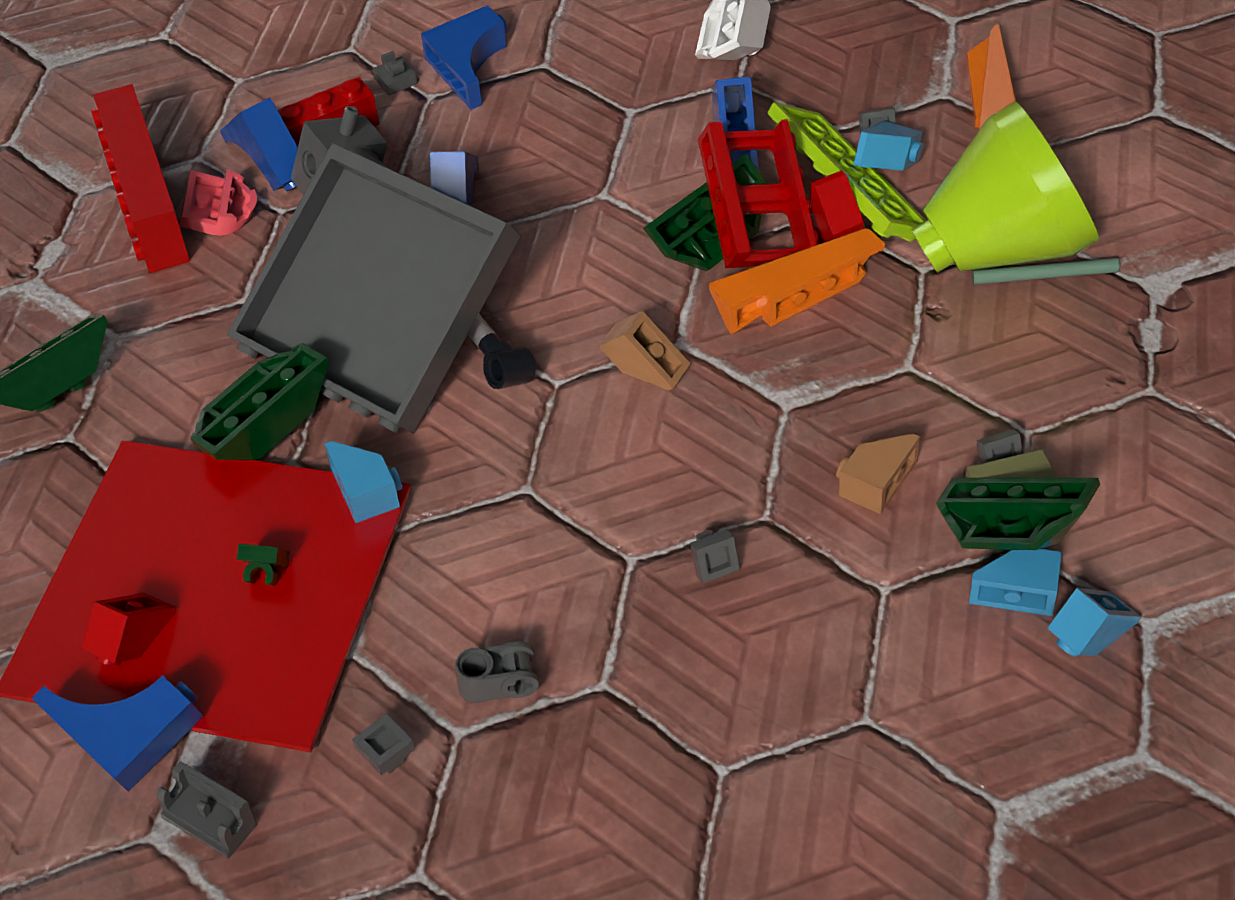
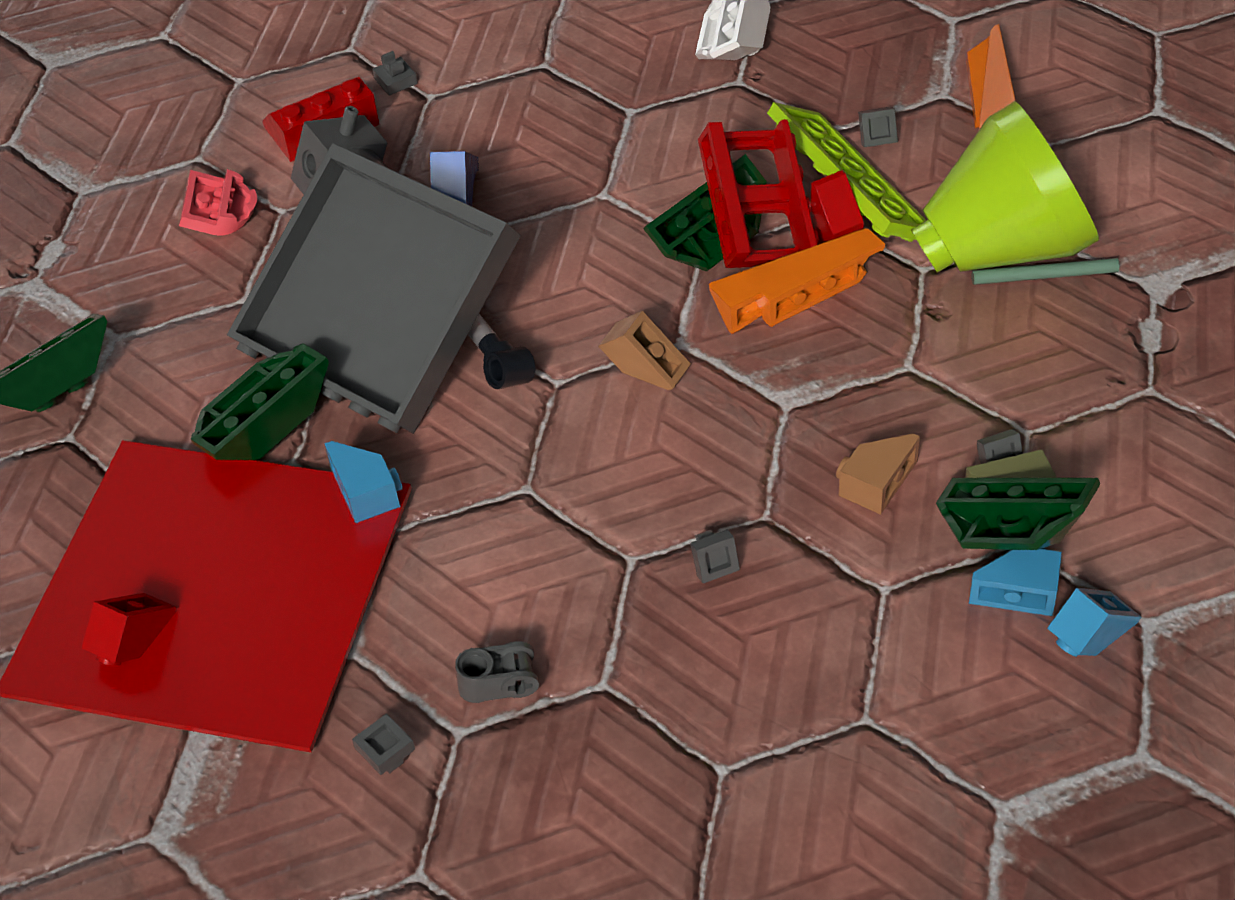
blue arch [32,676,203,792] -> none
red brick [91,84,190,273] -> none
dark grey hinge [157,761,257,859] -> none
blue arch [220,97,298,192] -> none
dark green tile [236,544,290,586] -> none
blue arch [421,5,507,110] -> none
blue arch [711,77,759,171] -> none
dark azure slope [853,121,924,171] -> none

